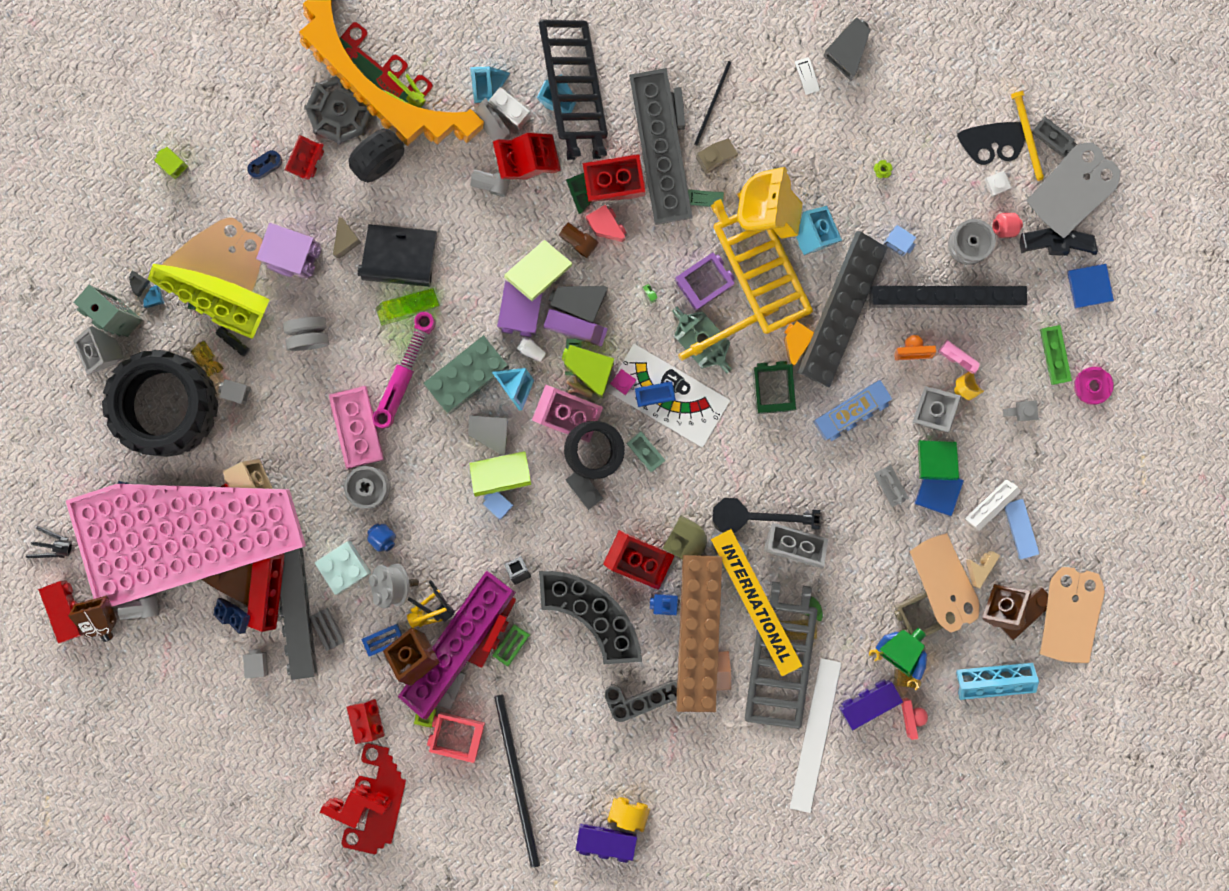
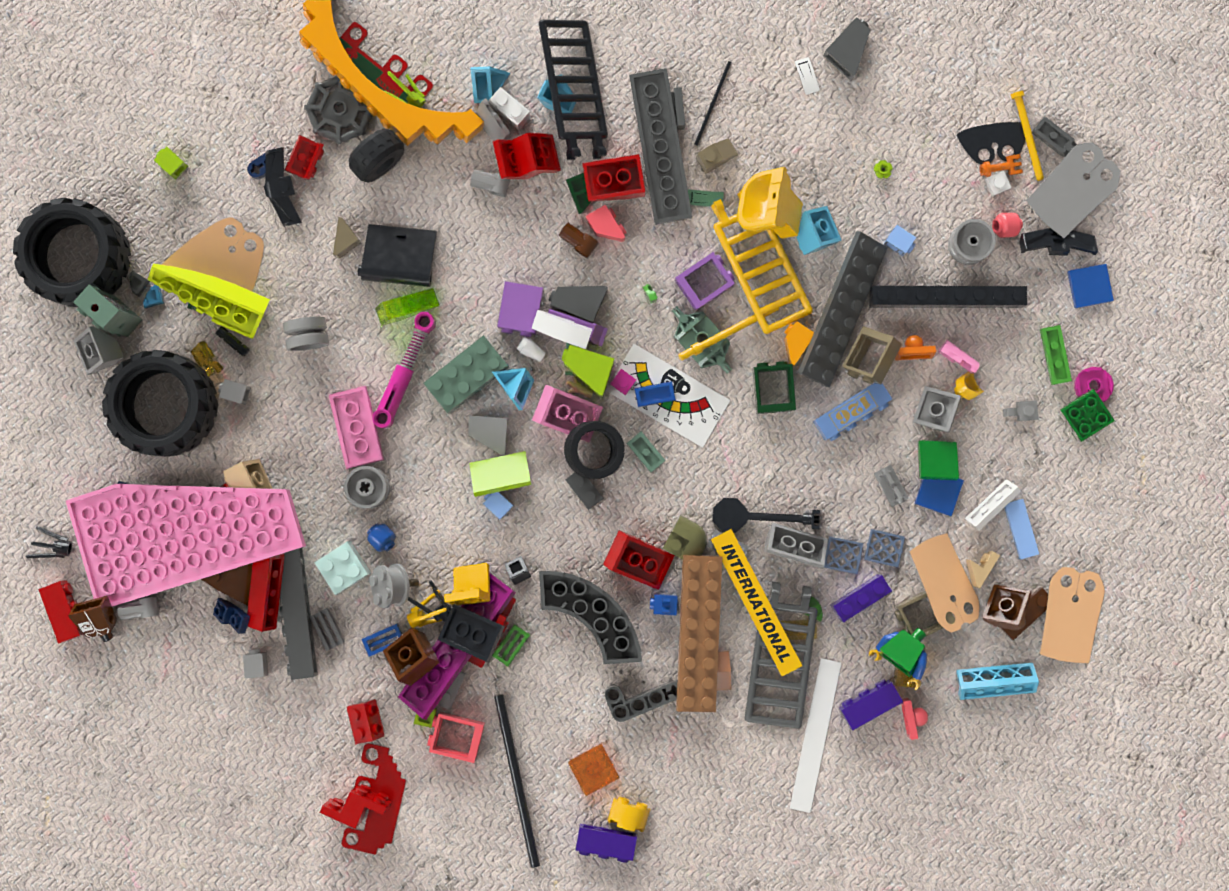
lavender brick [256,223,321,280] -> none
yellowish green tile [504,240,572,301] -> none
none -> black tyre [13,198,131,307]
none -> black plate [264,147,302,227]
none -> black plate [437,604,505,663]
none -> yellow bracket [444,563,490,606]
none -> white slope [532,310,592,349]
none -> clear orange tile [568,743,620,796]
none -> sand blue window [824,536,863,574]
none -> dark purple brick [830,574,892,623]
none -> dark tan window [842,326,902,385]
none -> sand blue window [864,529,905,567]
none -> orange hinge [979,154,1023,177]
none -> green tile [1060,389,1115,442]

